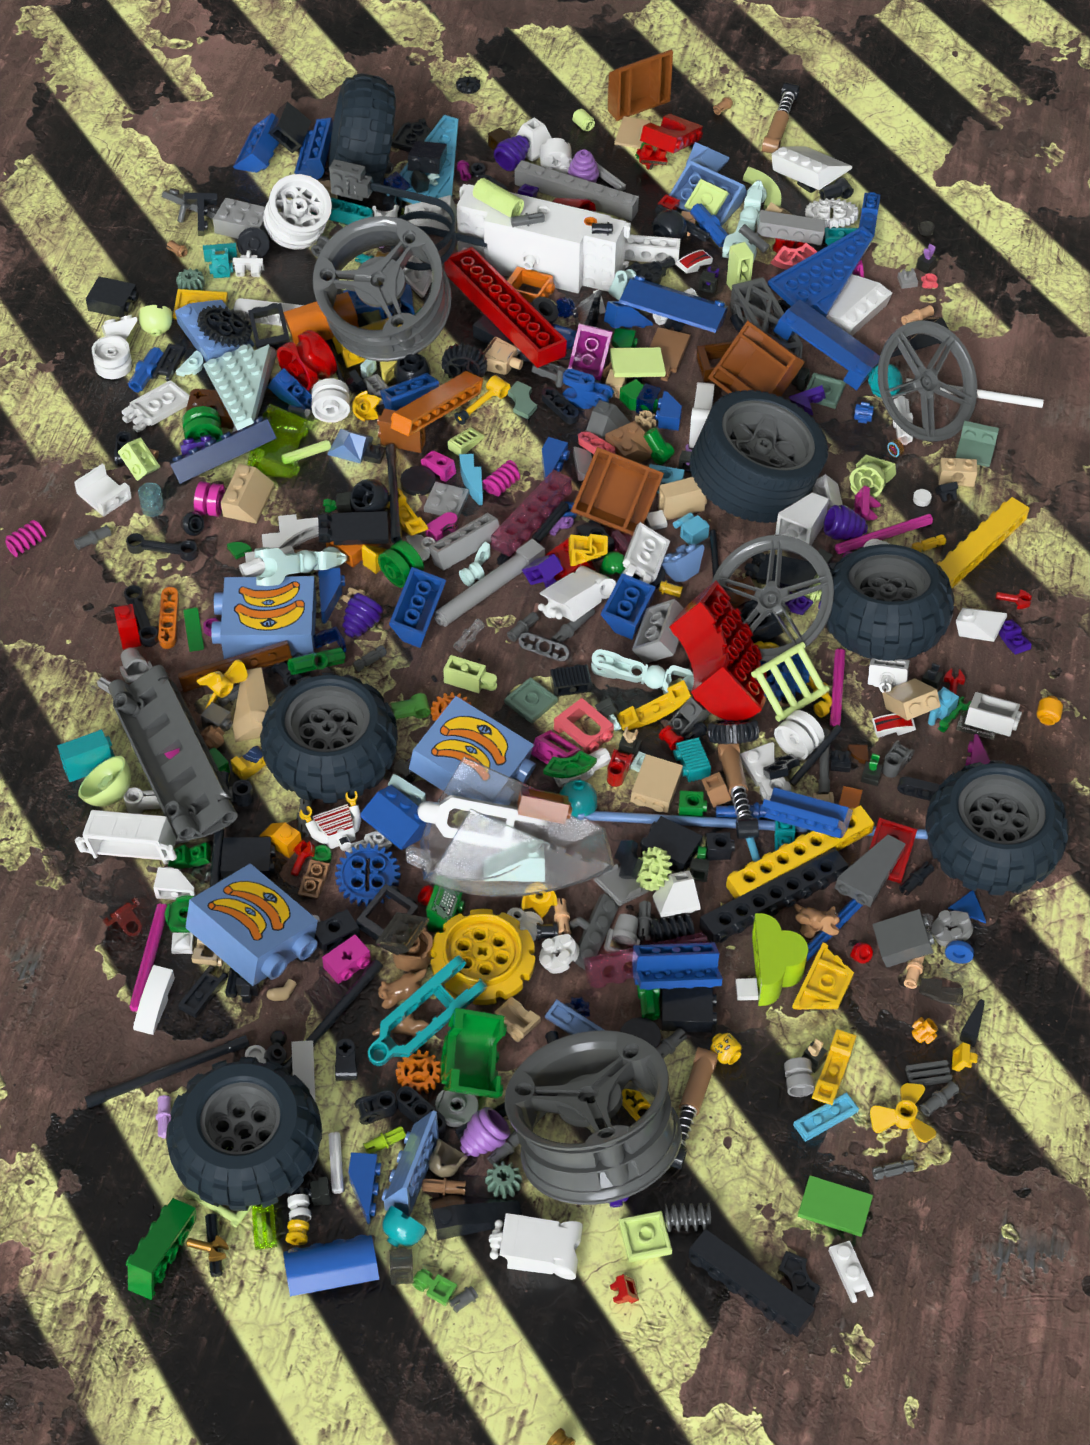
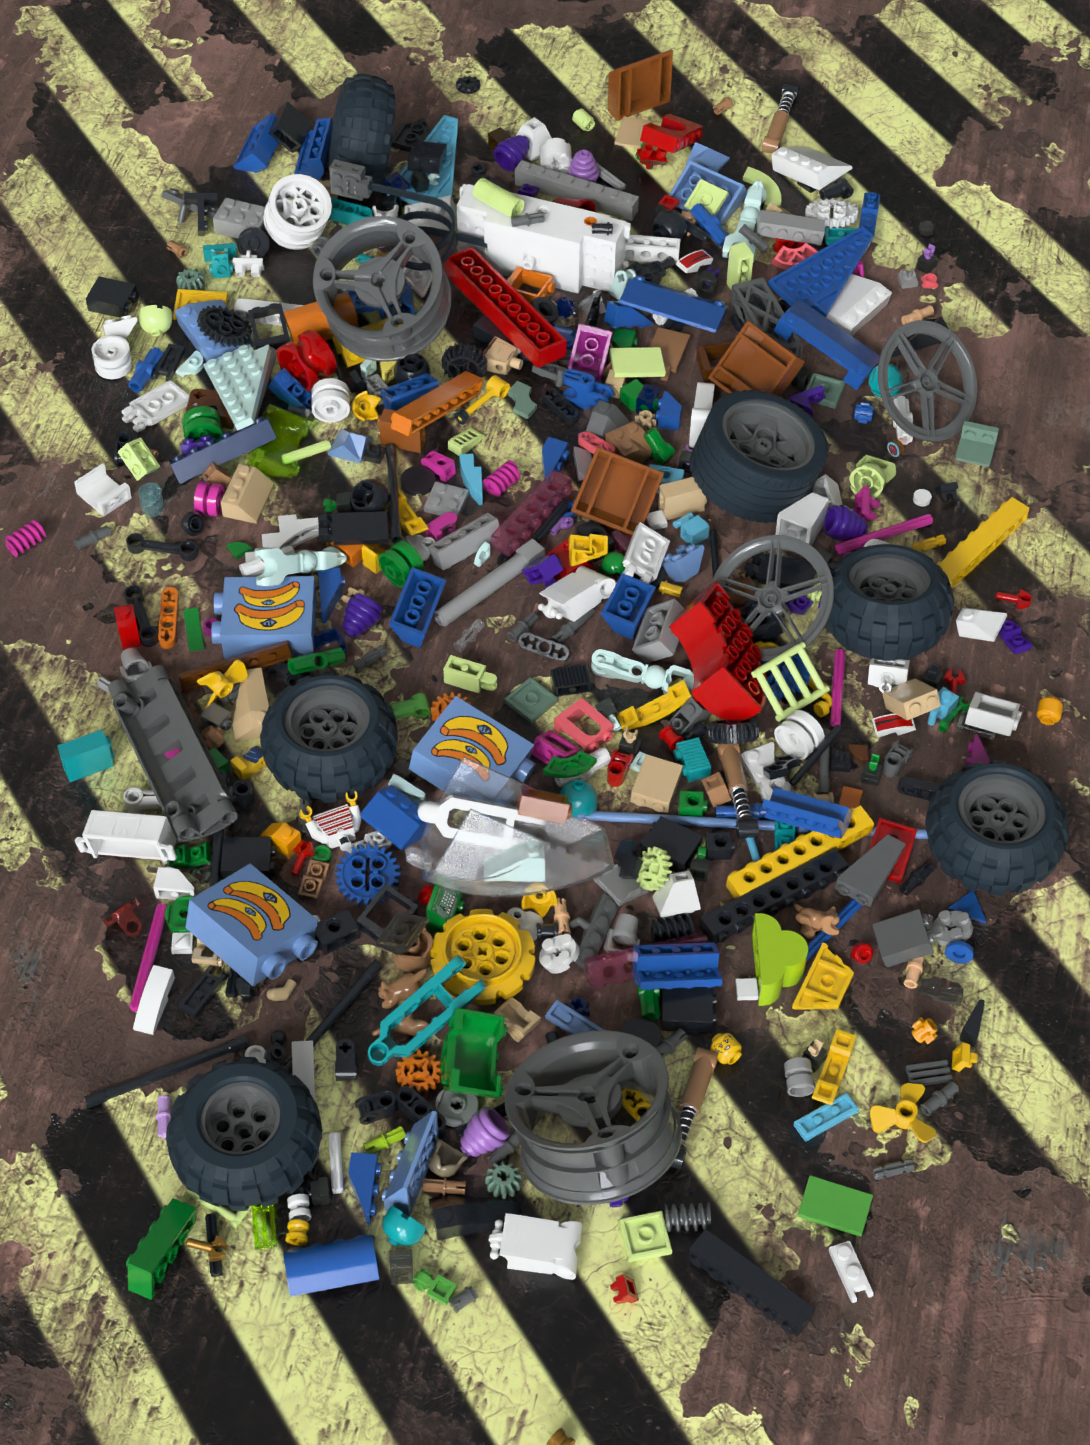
yellowish green piece [78,756,131,807] -> none
dark pink brick [322,935,371,984] -> none
magenta pin [457,160,471,181] -> none
light aqua wheel [459,562,485,586] -> none
dark grey axle [637,900,653,941] -> none
black tile [778,1251,820,1306] -> none
white piece [906,378,1044,408] -> none
tan brick [938,458,977,487] -> none
none -> medium nougat brick [202,461,232,489]

